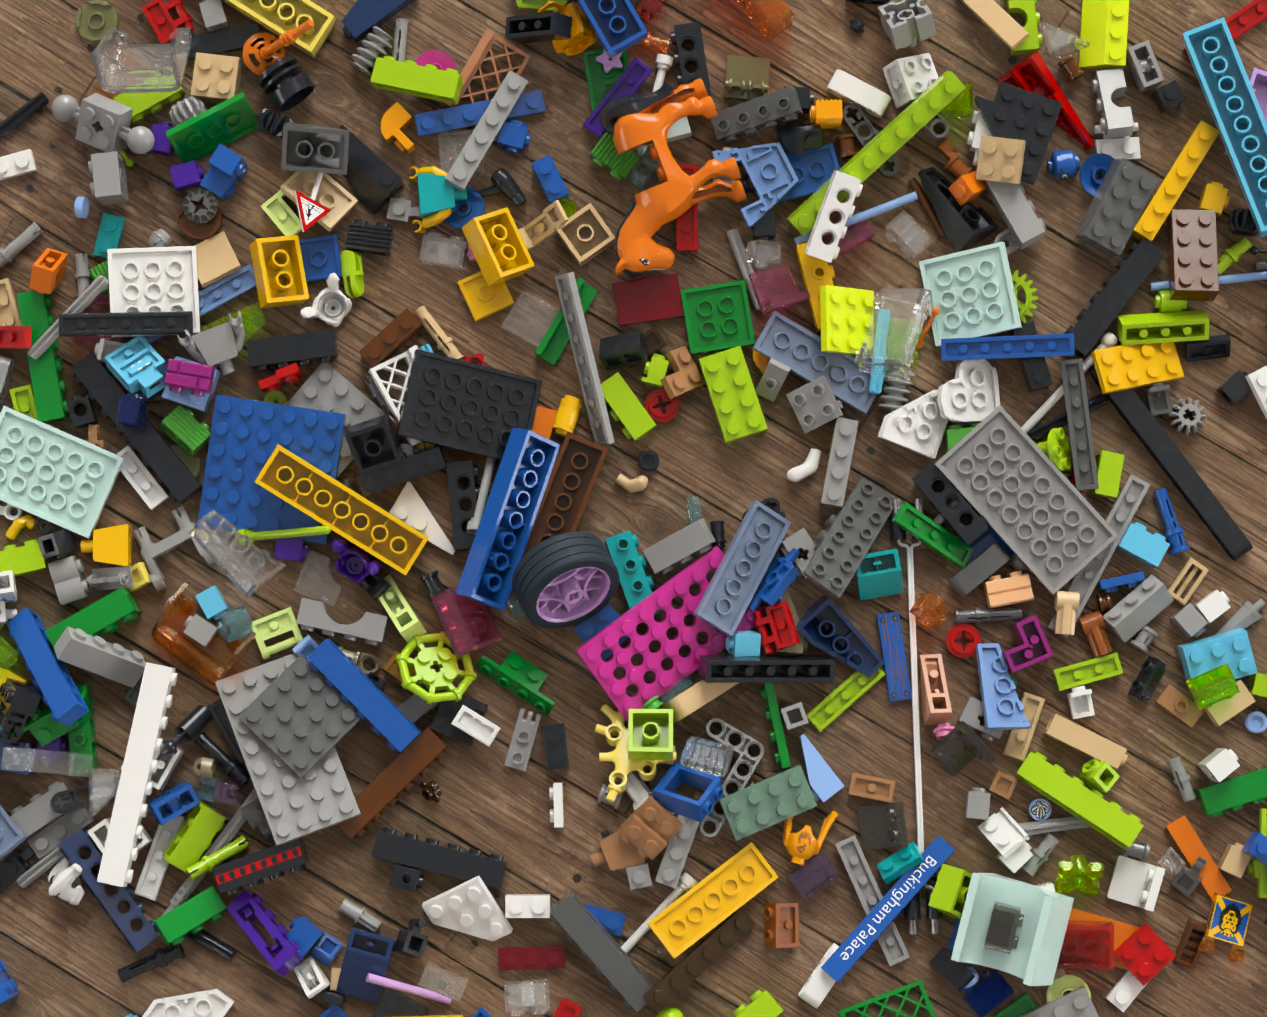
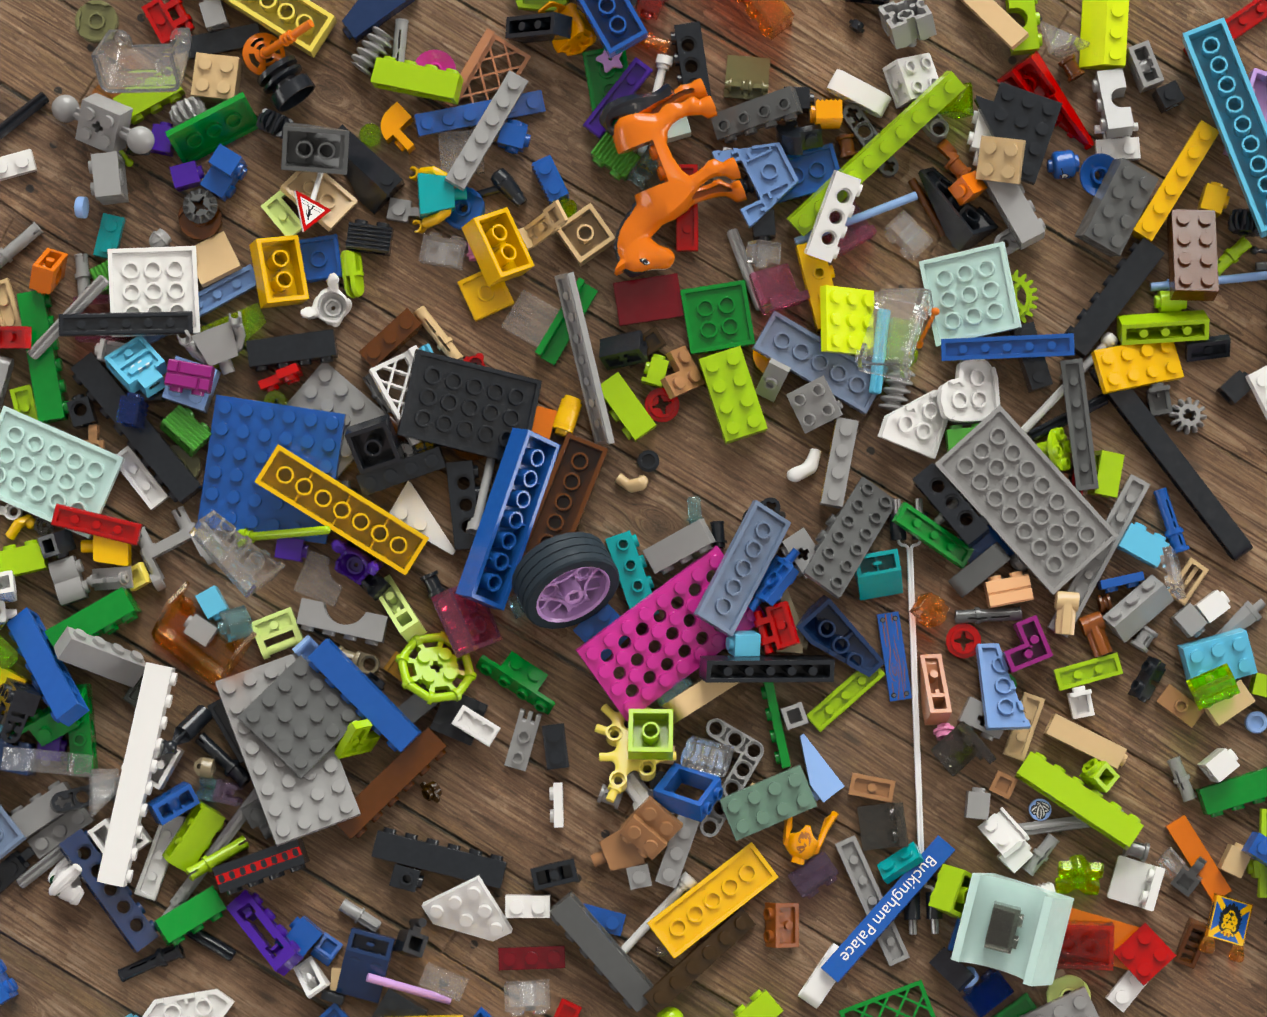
bright green bush [642,695,664,709] -> none
none -> red tile [51,503,143,546]
none -> lime plate [334,719,380,759]
none -> clear neon green tile [359,123,382,146]
none -> black brick [530,858,579,891]
none -> clear plate [1160,546,1186,600]

